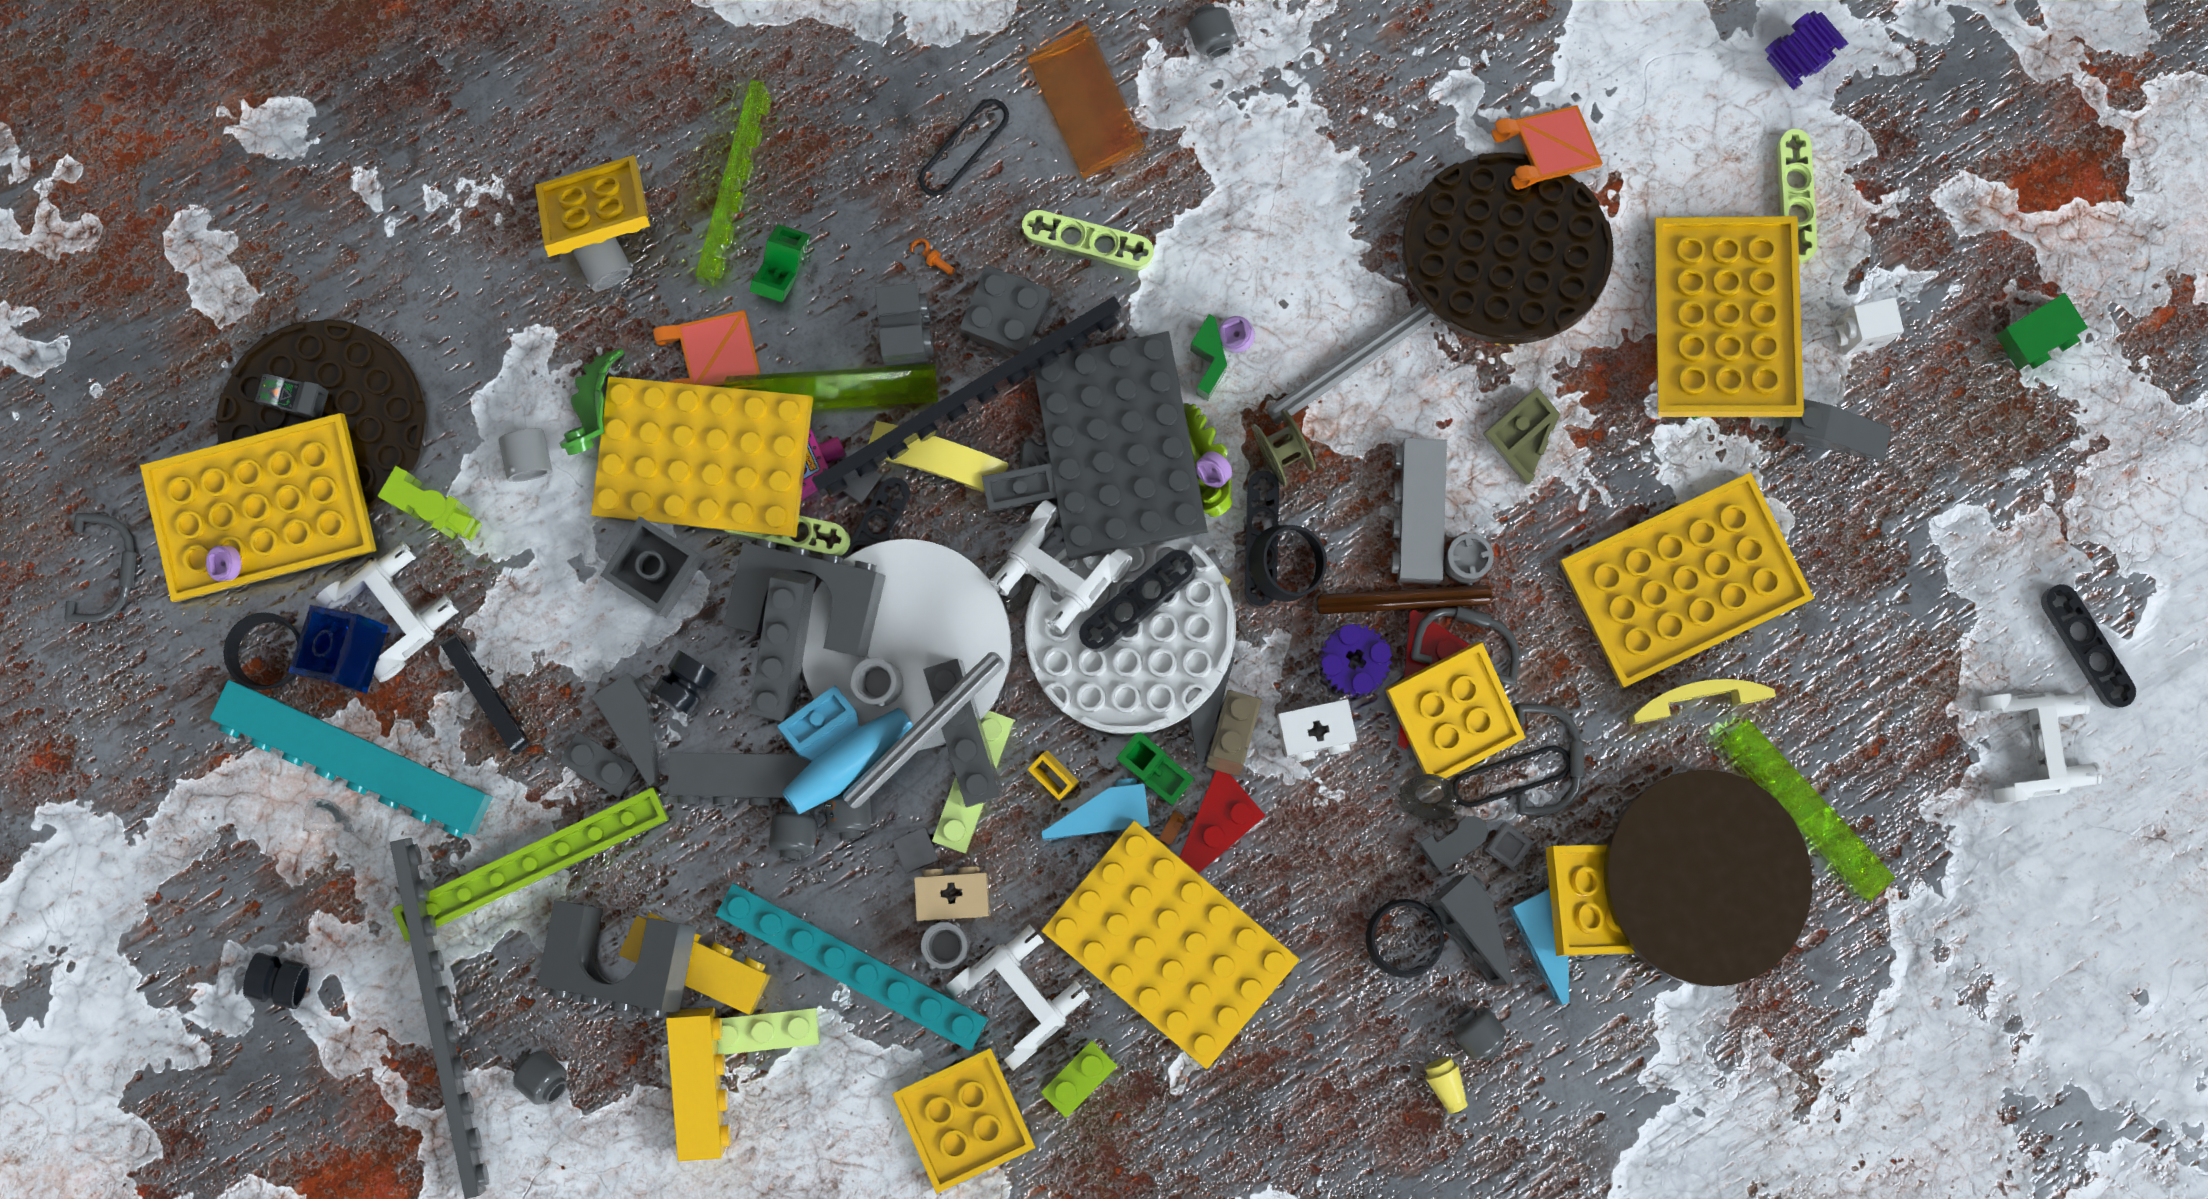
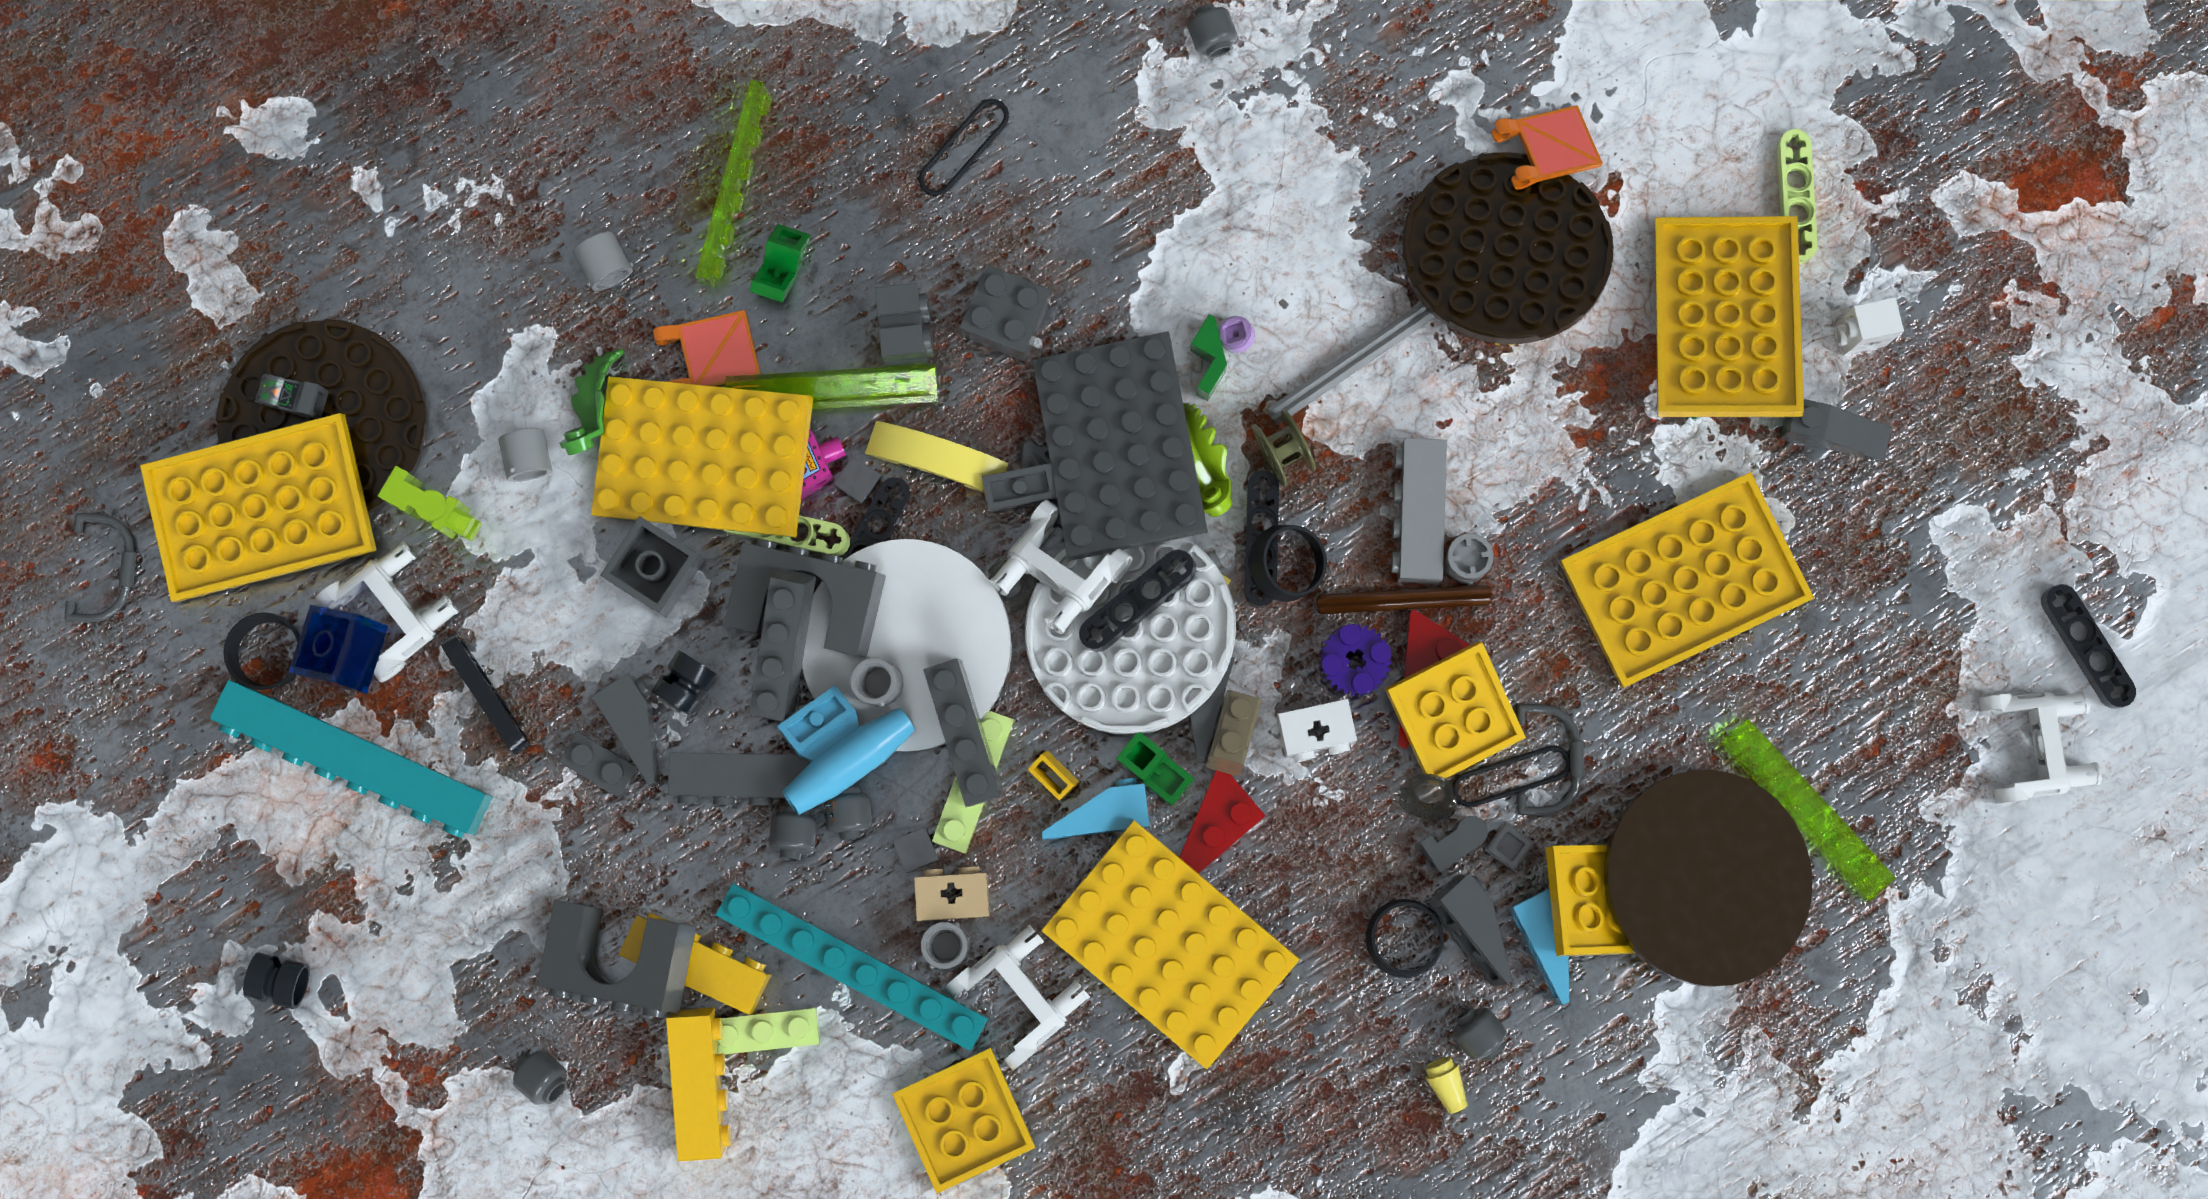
lavender tile [206,545,241,581] -> none
clear brick [303,797,354,834] -> none
dark grey plate [390,838,489,1199] -> none
lime plate [391,787,669,942] -> none
yellow plate [535,155,650,257] -> none
black plate [812,296,1122,497] -> none
light grey axle [843,652,1005,808] -> none
orange hand [909,238,955,276] -> none
yellowish green beam [1022,210,1154,270] -> none
clear orange slope [1026,24,1150,179] -> none
lime brick [1040,1039,1118,1118] -> none
dark orange tile [1158,810,1186,846] -> none
lavender tile [1196,451,1232,488] -> none
dark grey piece [1411,606,1520,686] -> none
olive wing [1482,387,1560,485] -> none
light yellow slope [1628,679,1776,725] -> none
dark purple brick [1765,10,1849,90] -> none
green brick [1996,293,2088,371] -> none

